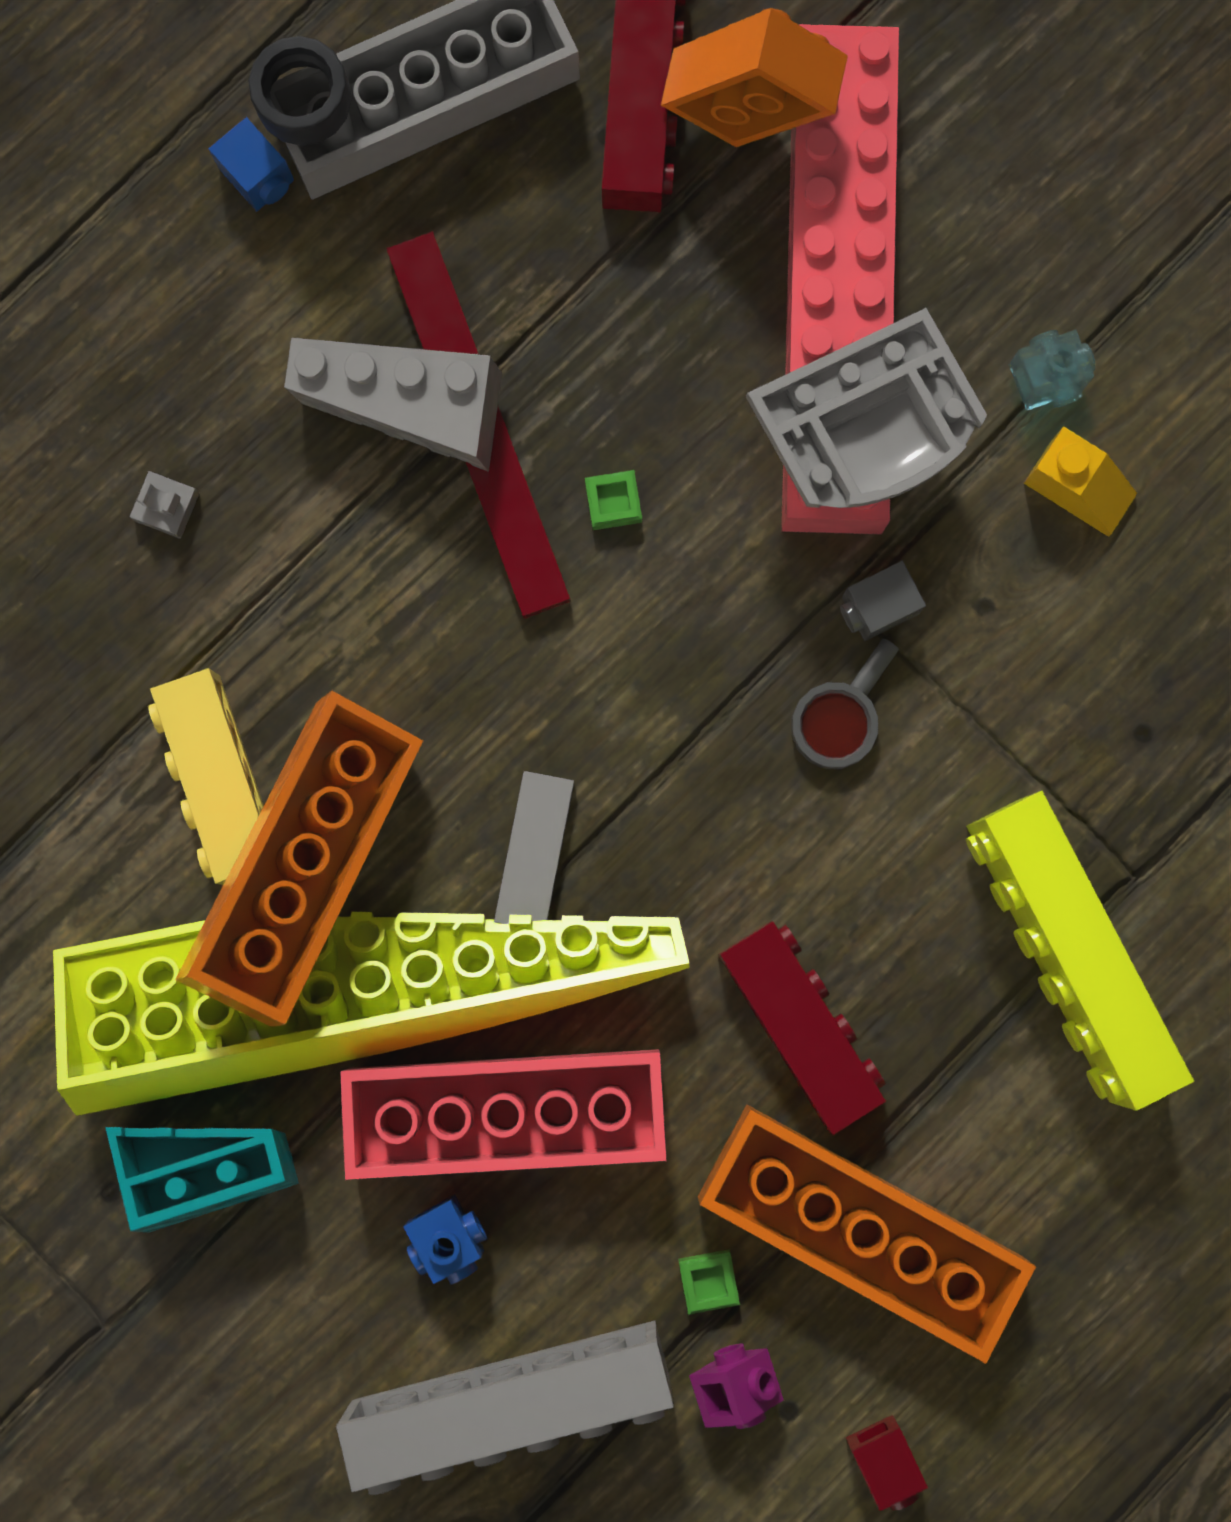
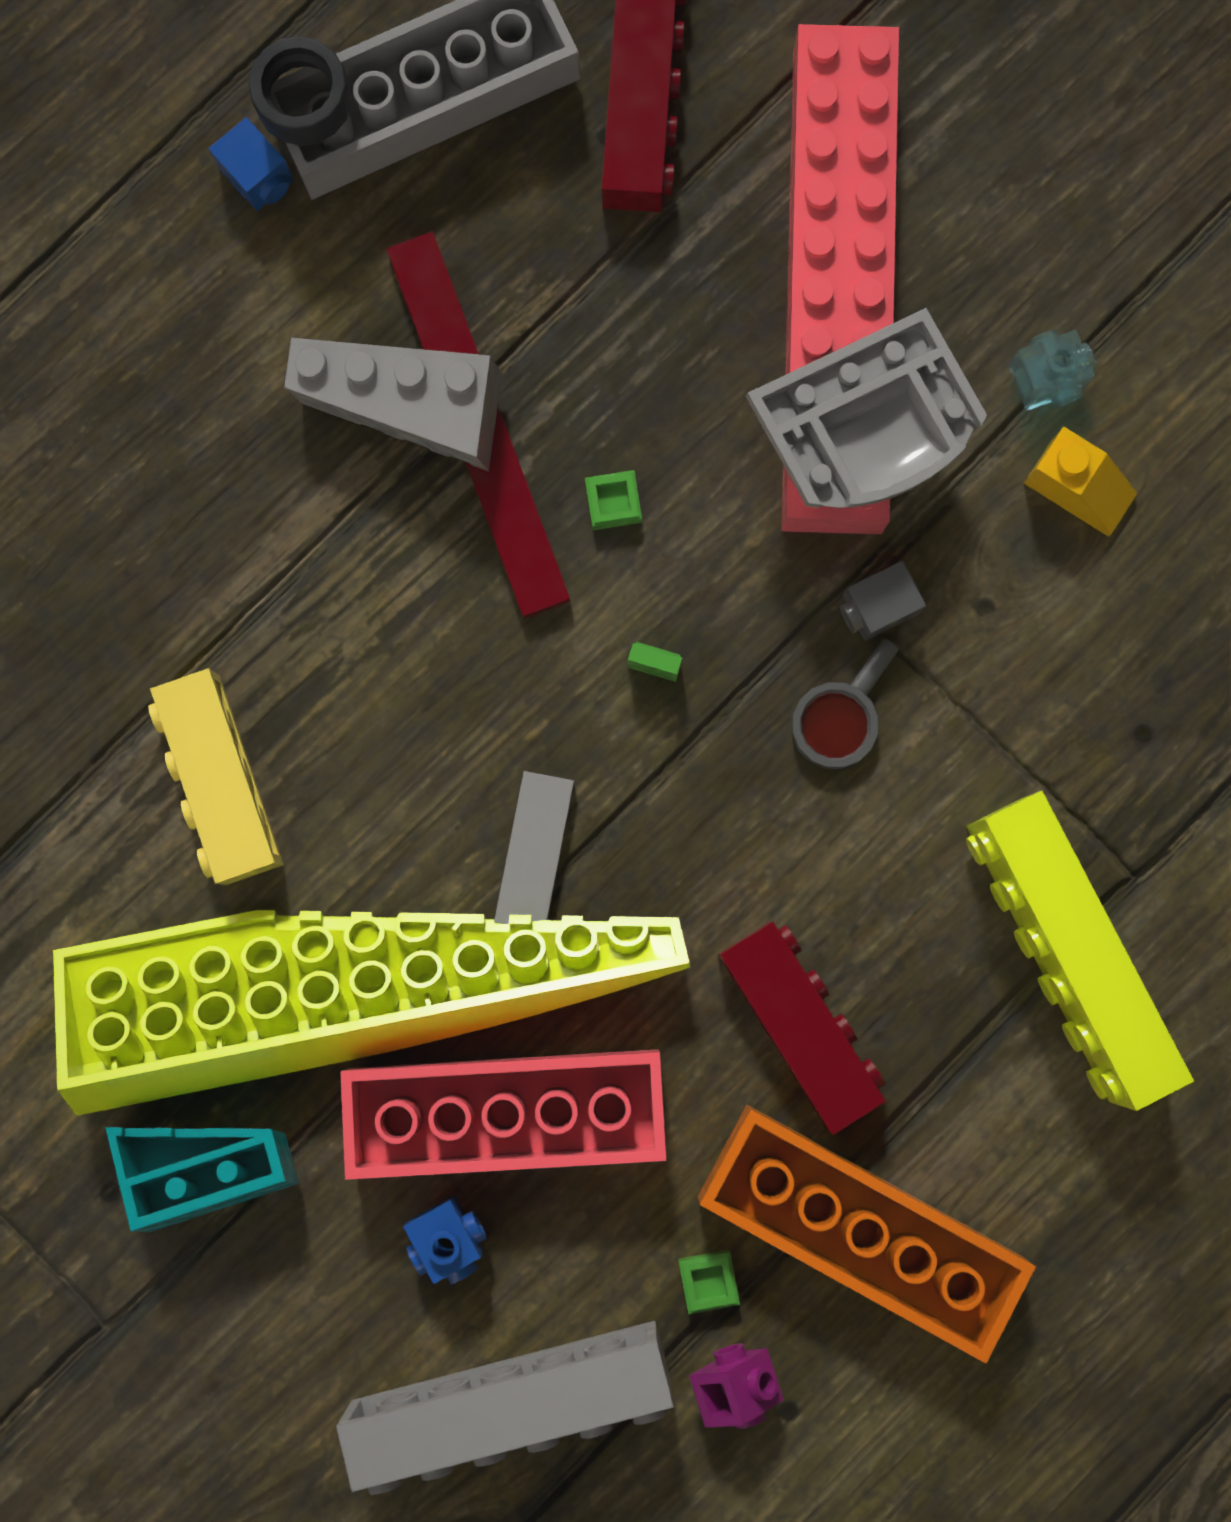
light grey tile [130,471,200,539] -> none
orange brick [175,691,423,1027] -> none
orange brick [661,8,848,147] -> none
dark red brick [845,1415,928,1511] -> none
none -> bright green tile [628,642,682,682]

